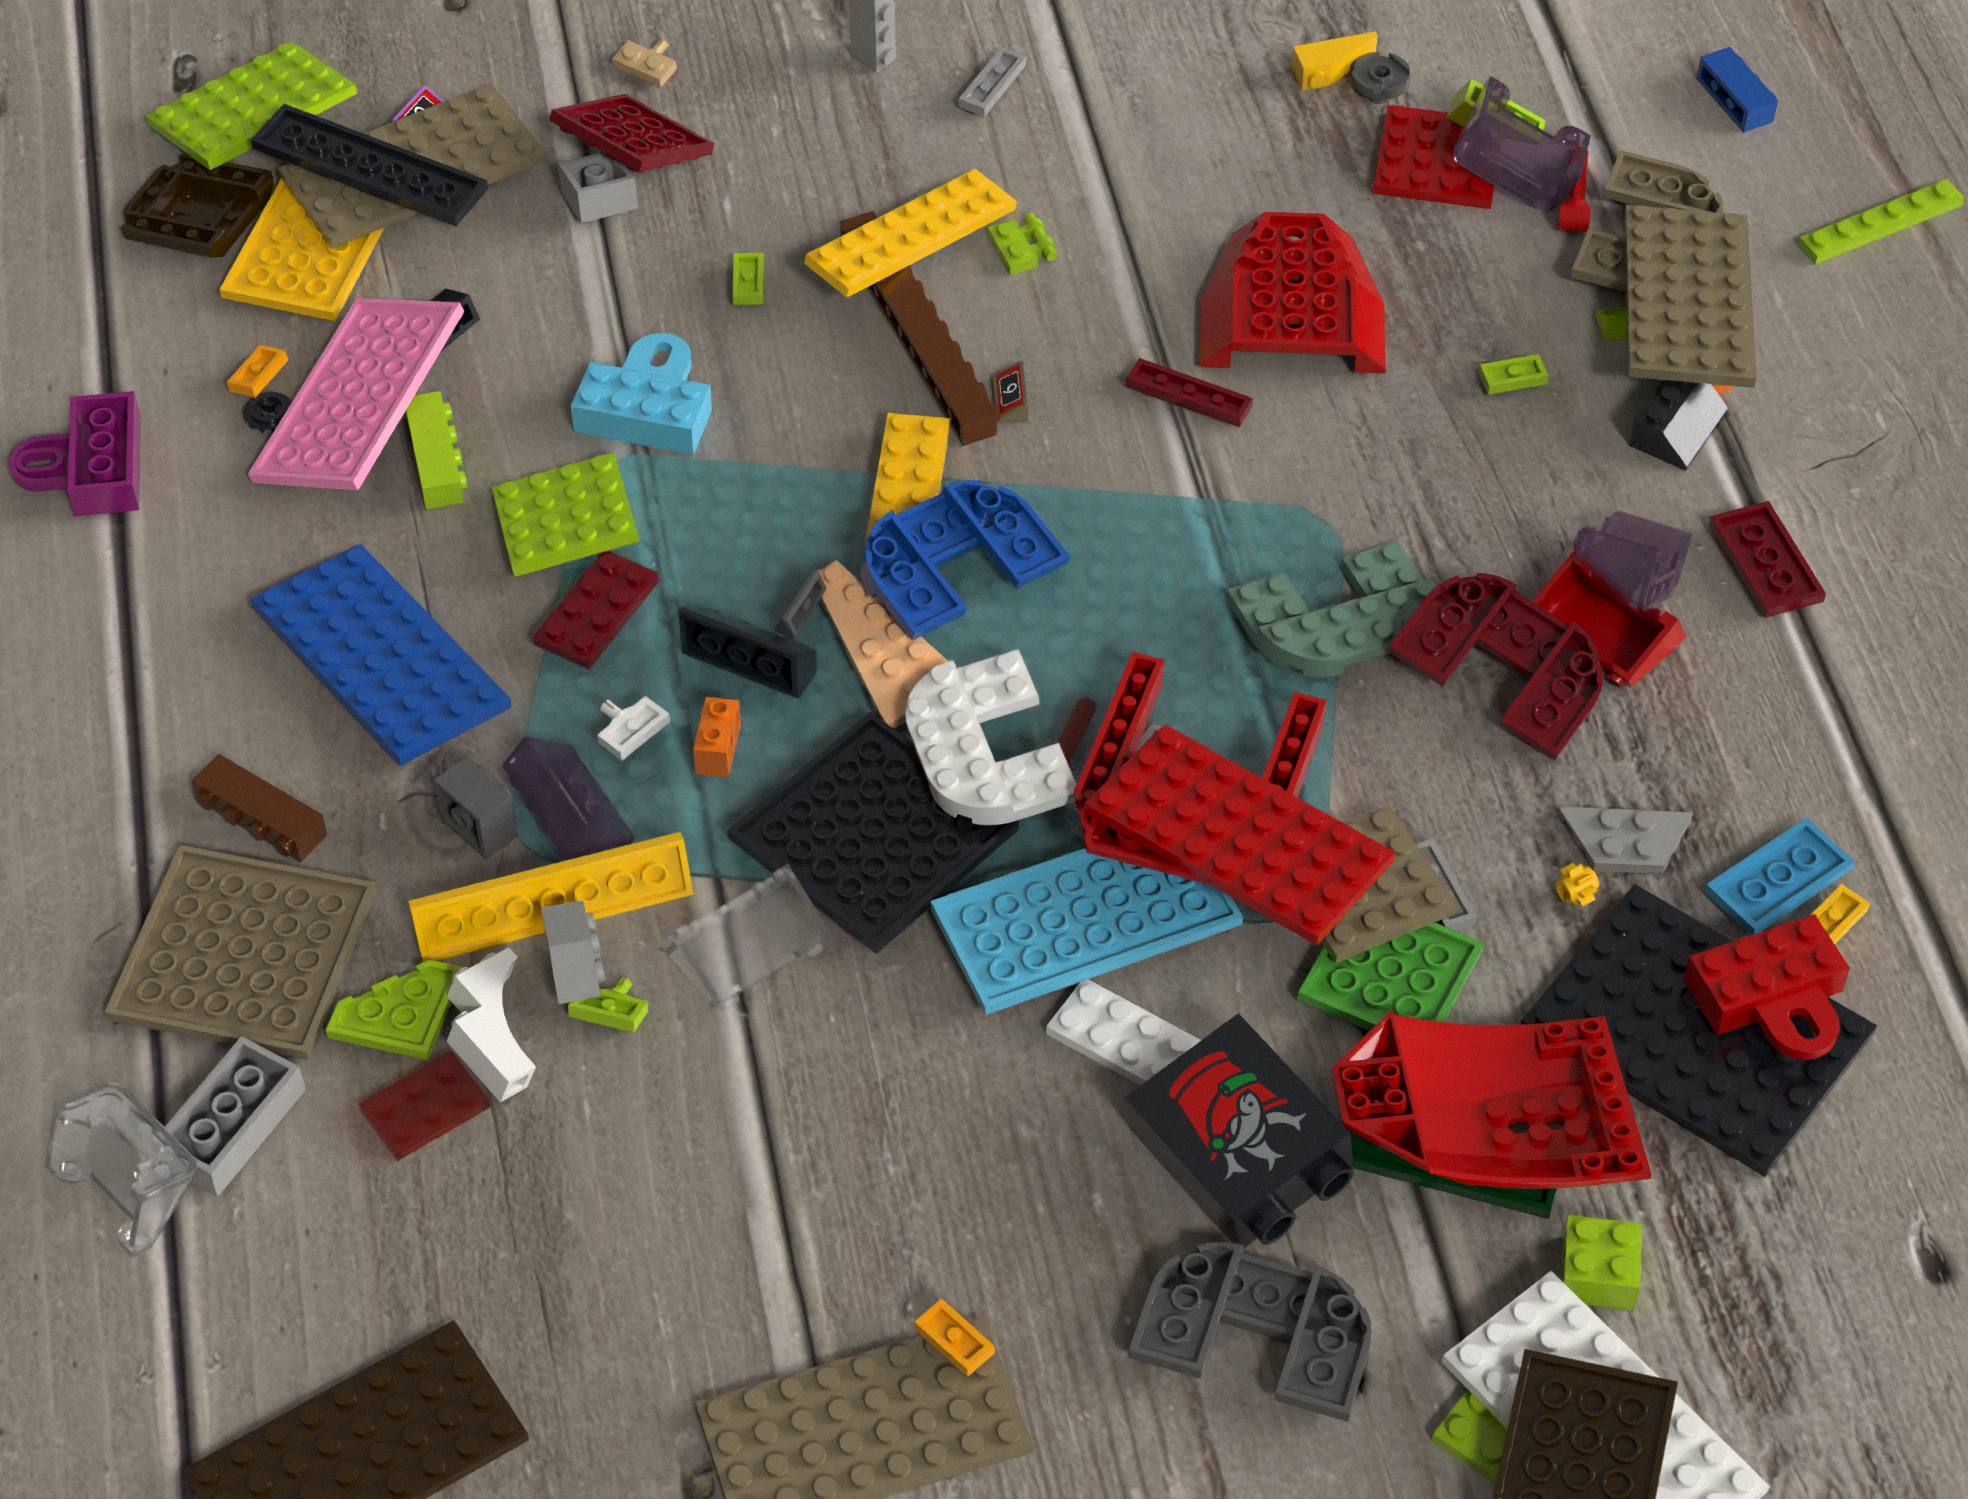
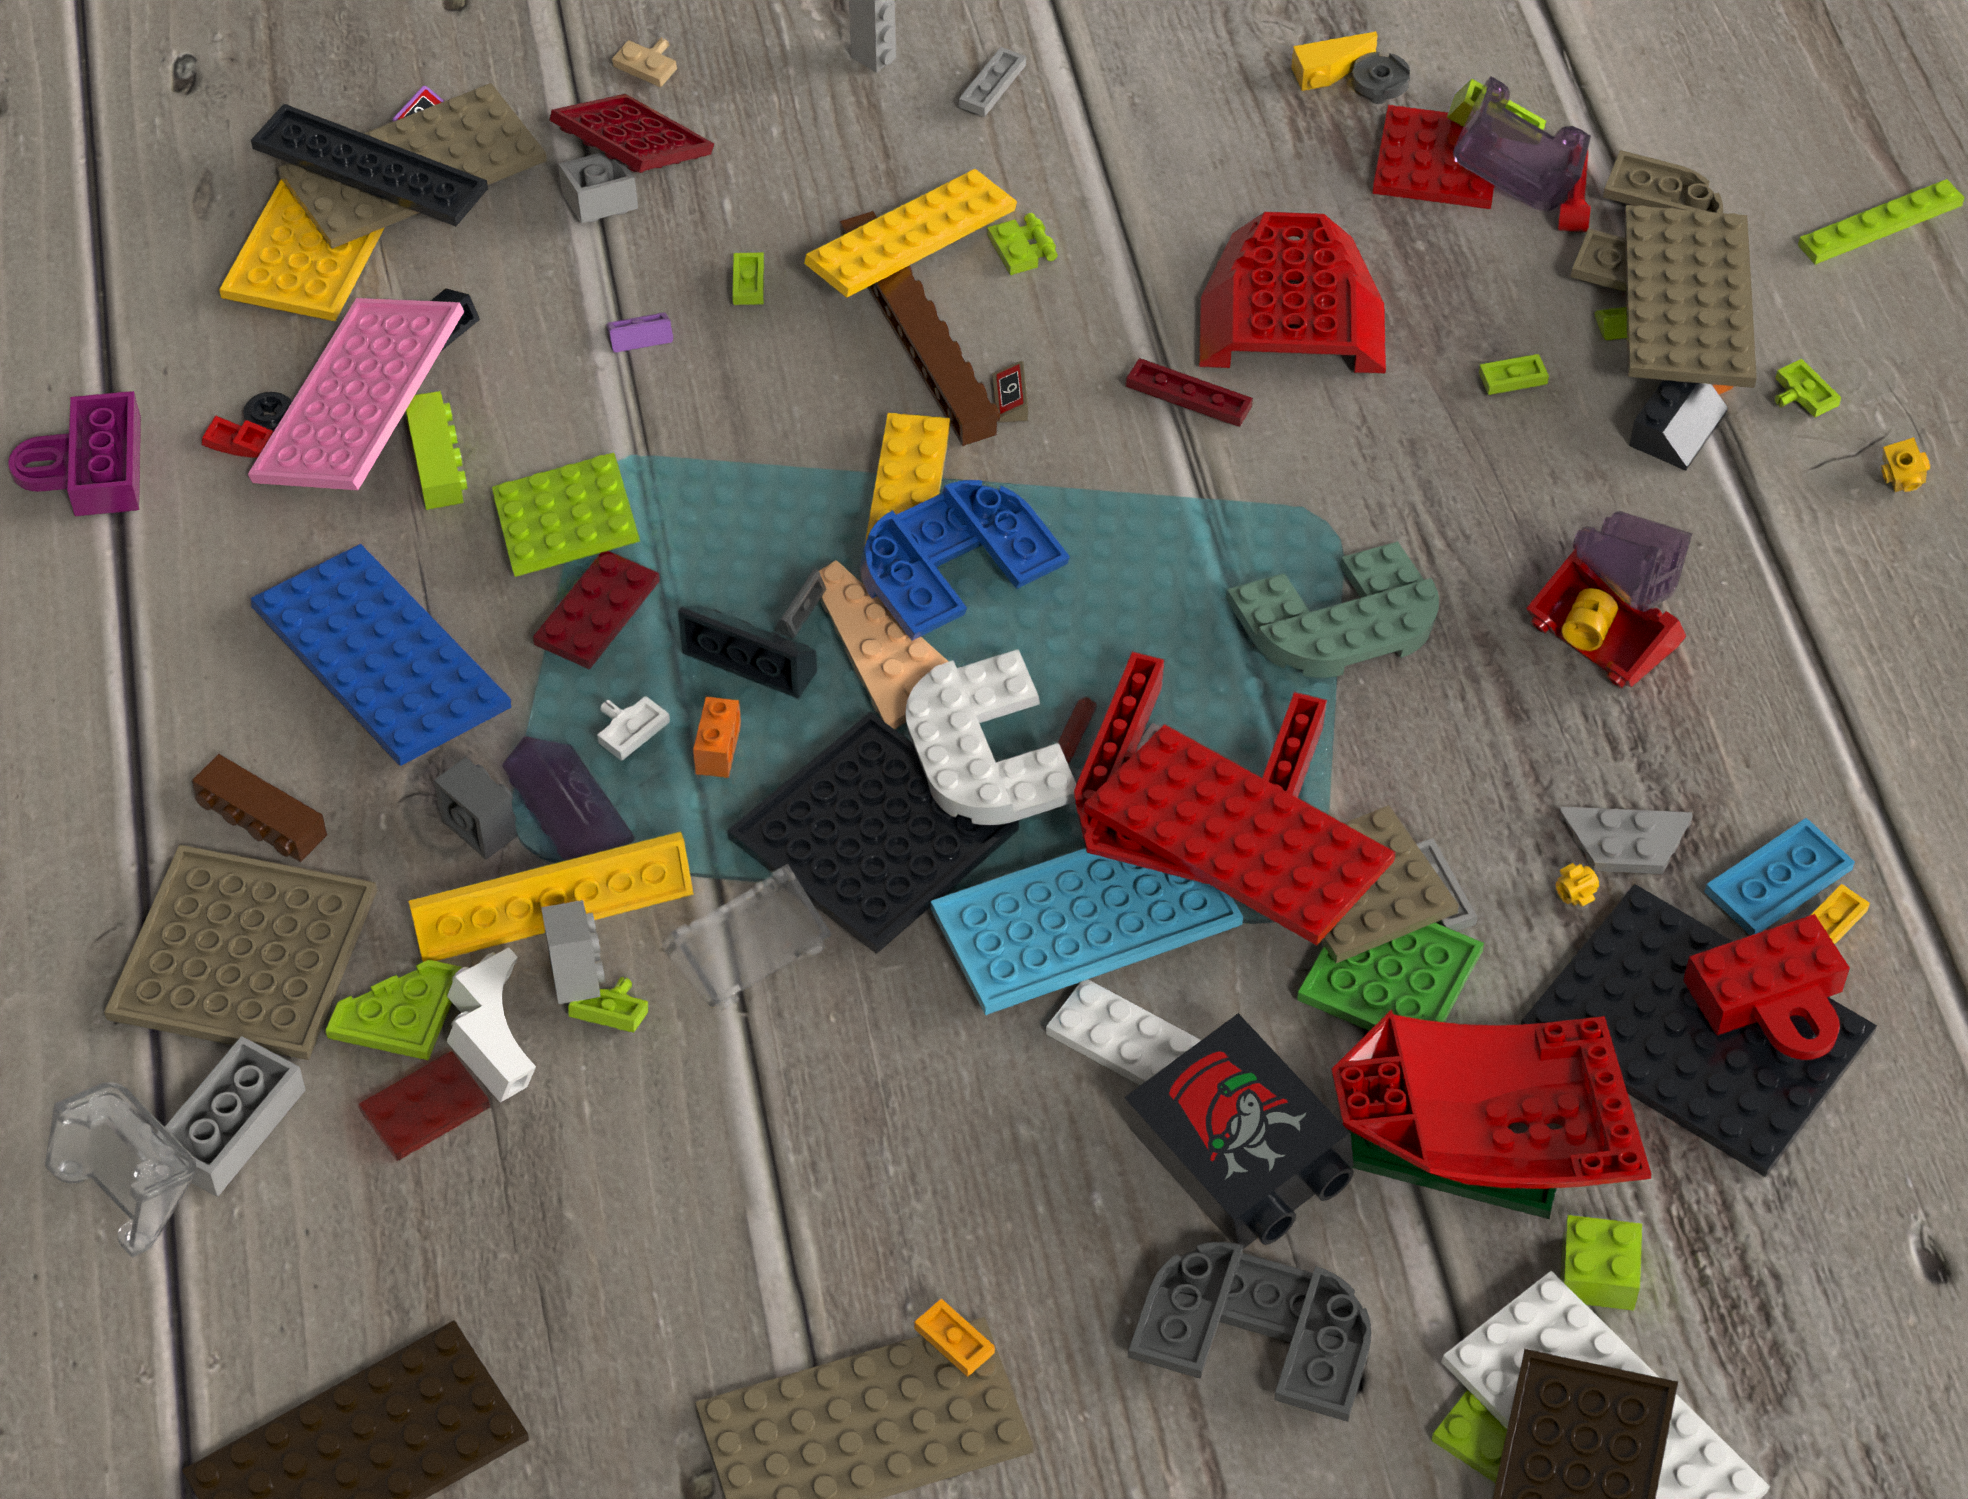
dark brown wedge [121,153,274,257] -> none
lime plate [145,41,358,170] -> none
light orange plate [226,345,288,398] -> none
medium azure brick [571,333,712,455] -> none
dark red plate [1388,573,1604,761] -> none
blue brick [1696,47,1778,133] -> none
dark red plate [1709,501,1826,618] -> none
none -> red slope [202,415,274,458]
none -> medium lavender slope [606,312,673,352]
none -> yellow wheel [1562,588,1618,651]
none -> lime plate [1775,358,1841,418]
none -> yellow brick [1881,437,1930,492]

